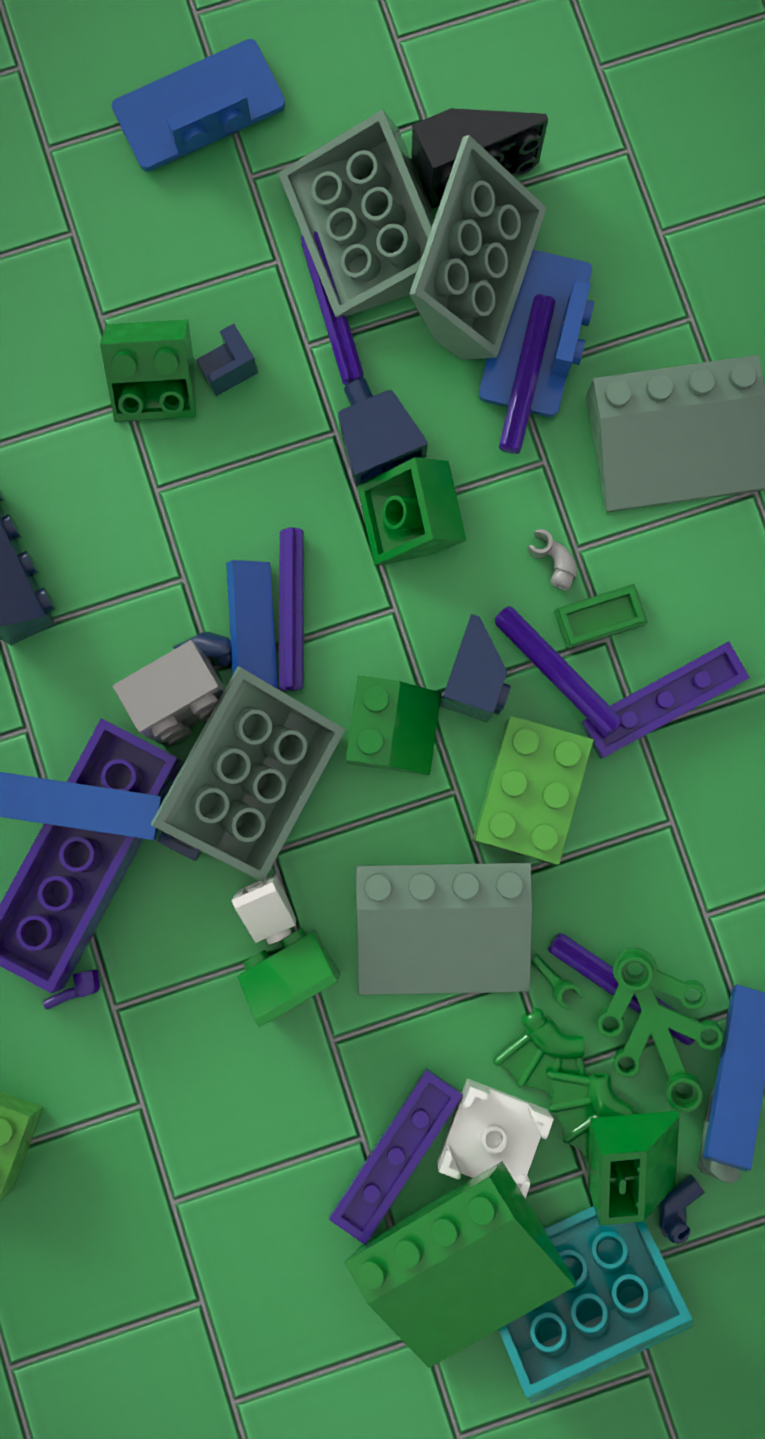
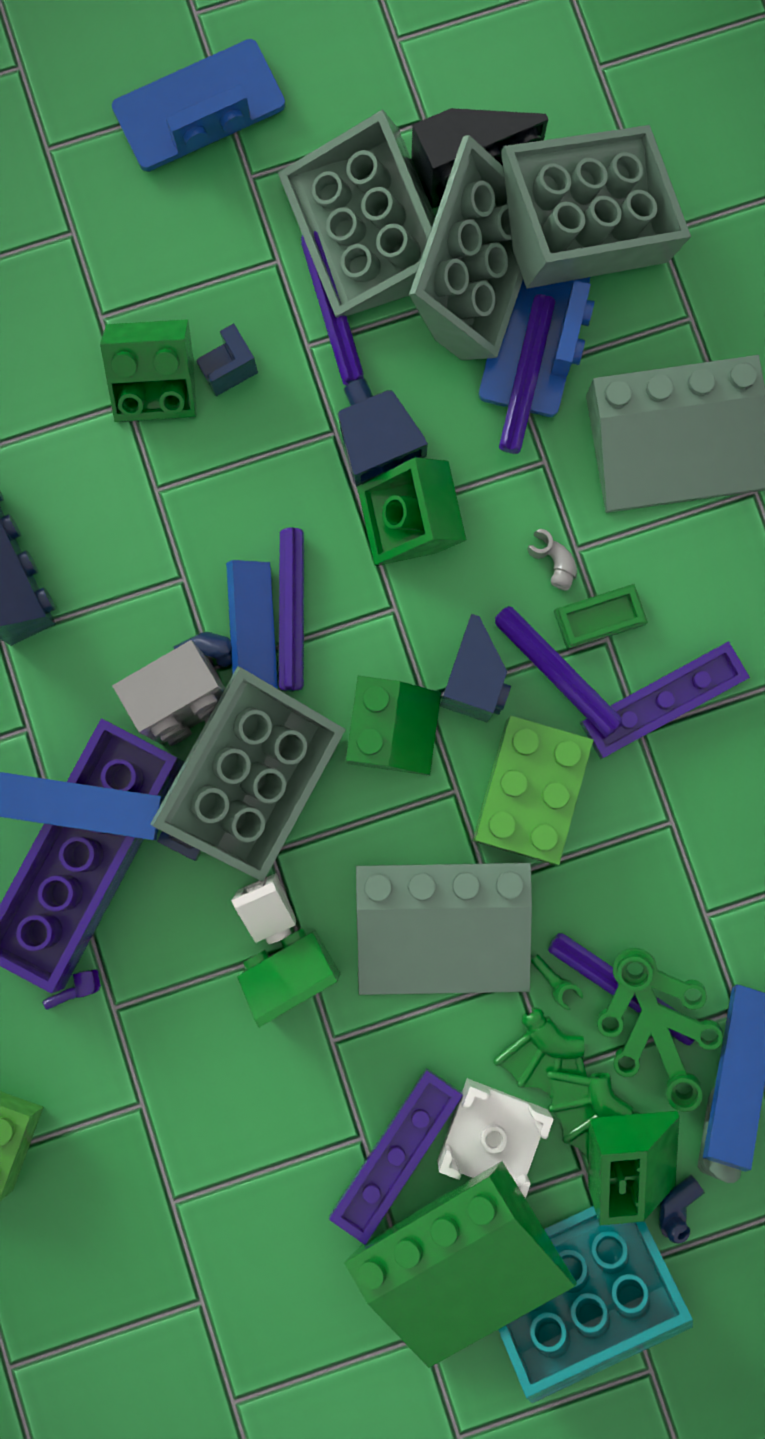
none -> sand green slope [501,125,691,289]

